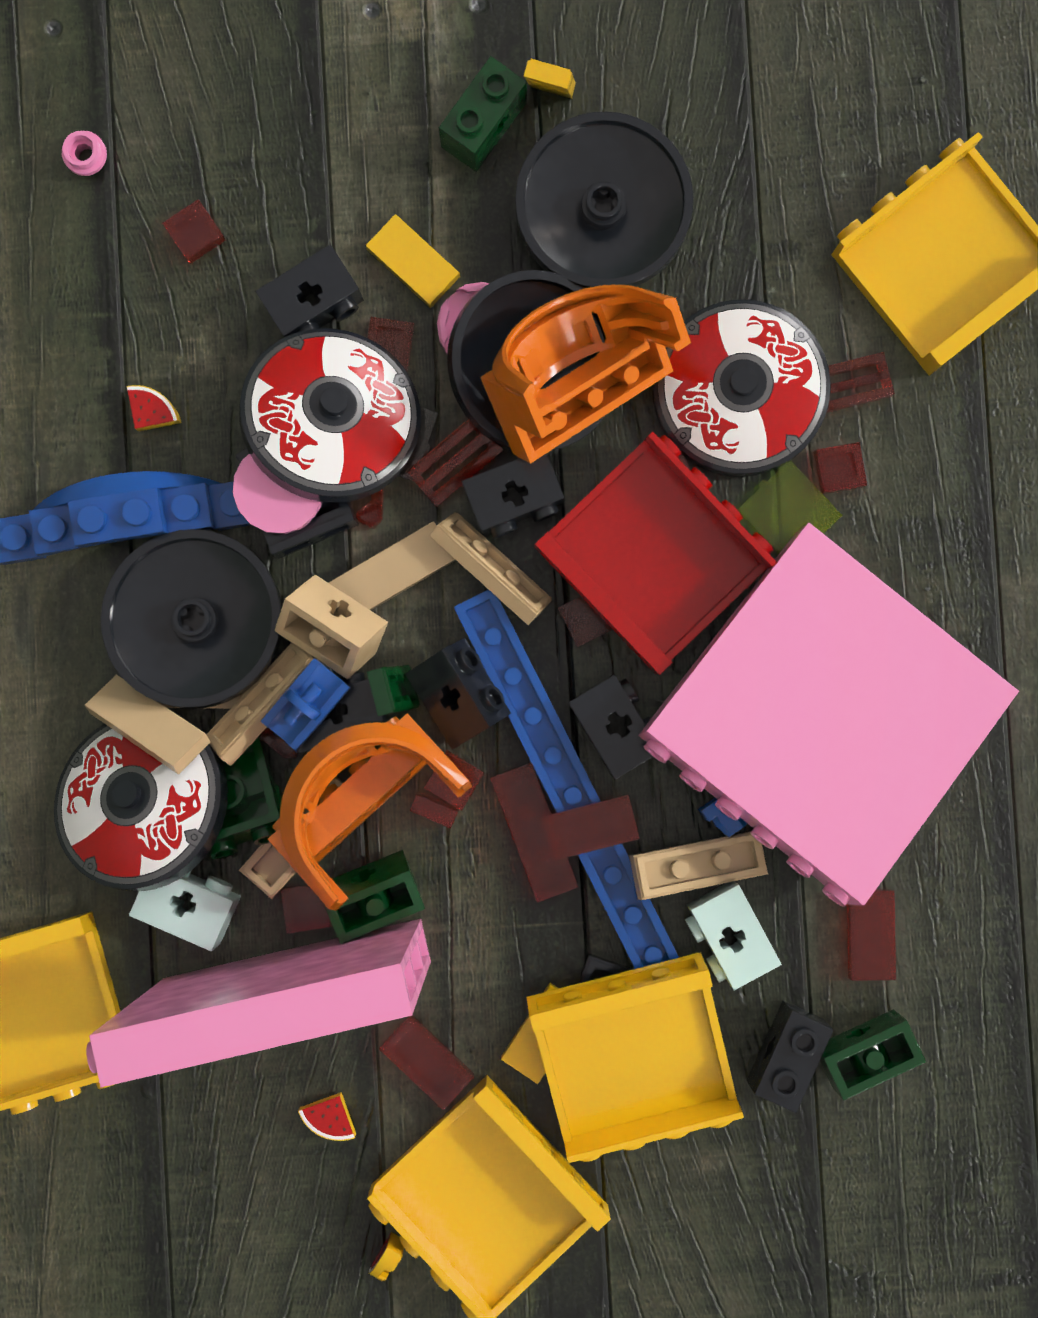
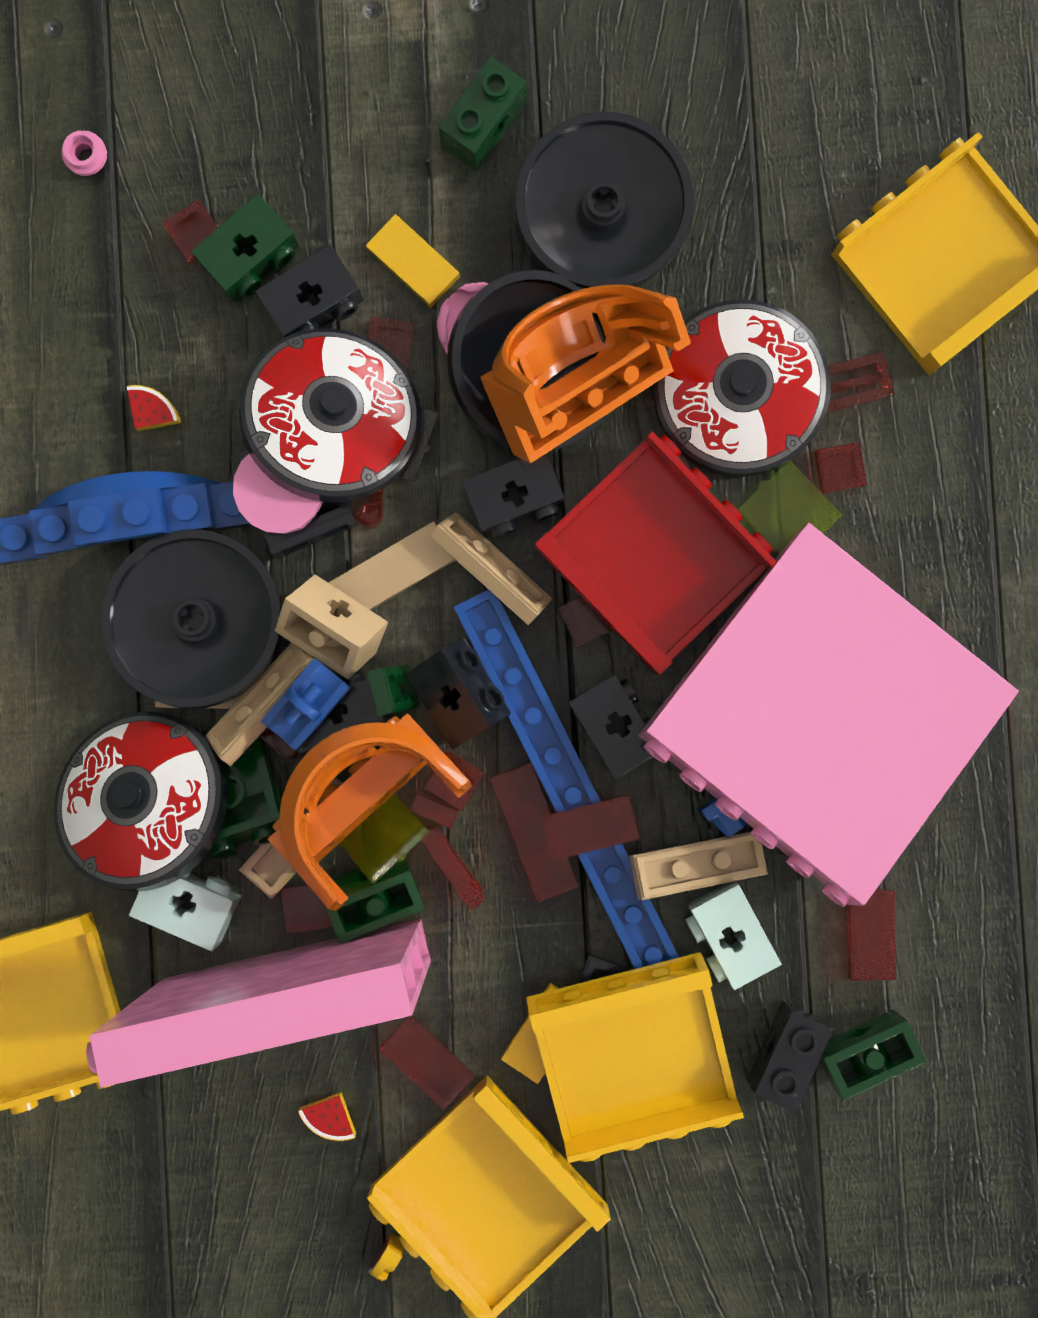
tan tile [85,674,210,775] -> none
clear red tile [406,419,503,507] -> none
yellow tile [524,59,576,99] -> none
none -> dark green brick [191,194,299,303]
none -> clear neon green piece [340,794,429,884]
none -> clear red tile [419,825,486,911]

